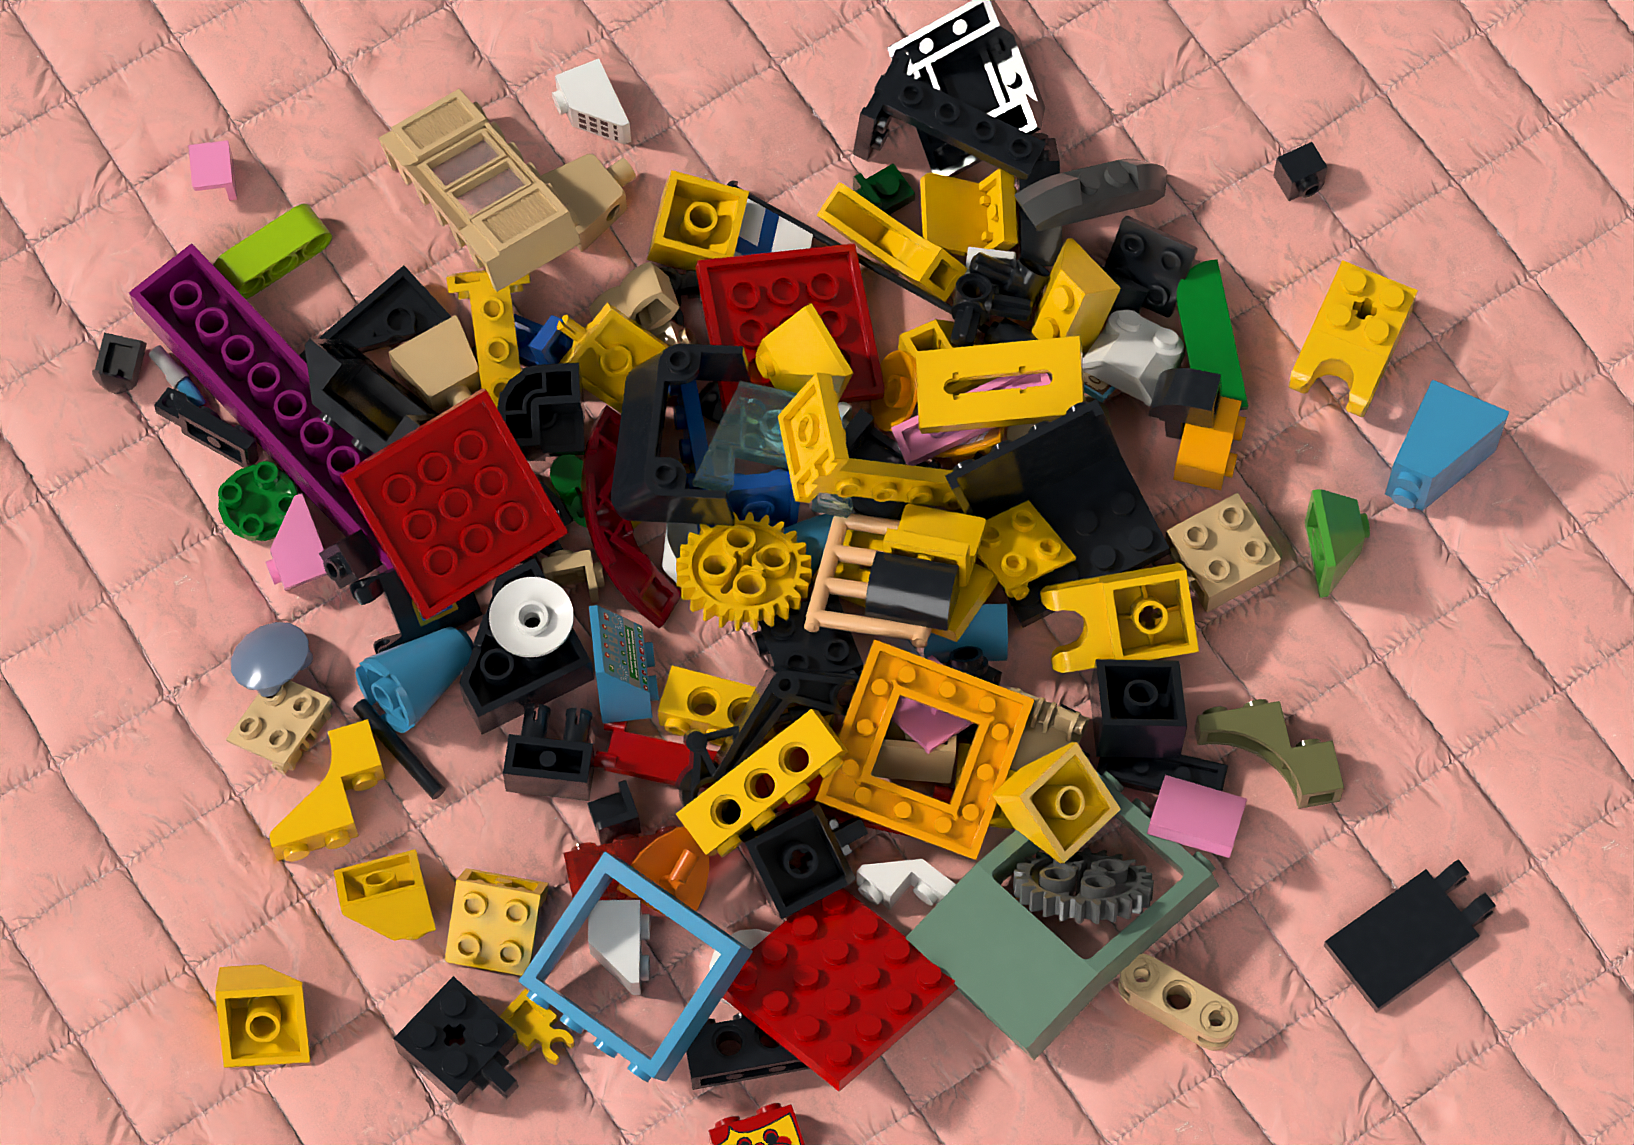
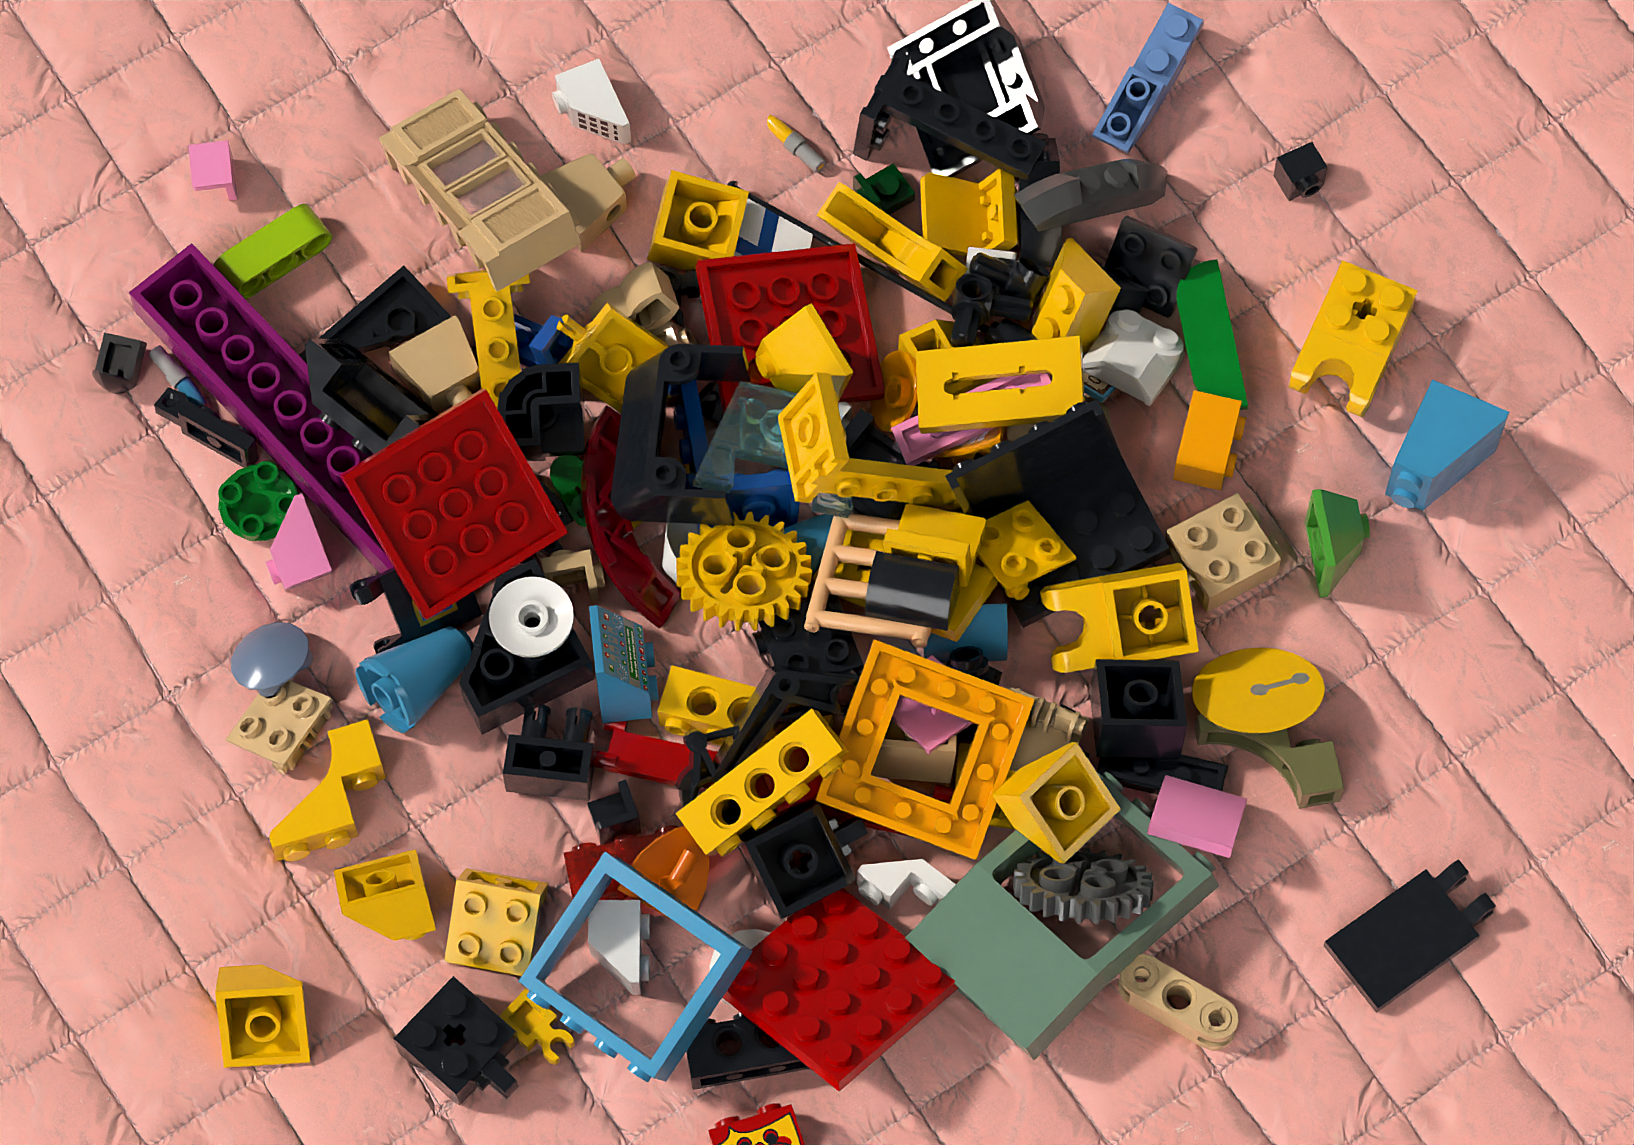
black plate [319,529,383,589] -> none
black bar [353,699,445,800] -> none
black brick [1148,368,1222,440] -> none
none -> light grey piece [767,115,826,173]
none -> medium blue slope [1092,3,1204,154]
none -> yellow piece [1192,648,1325,733]

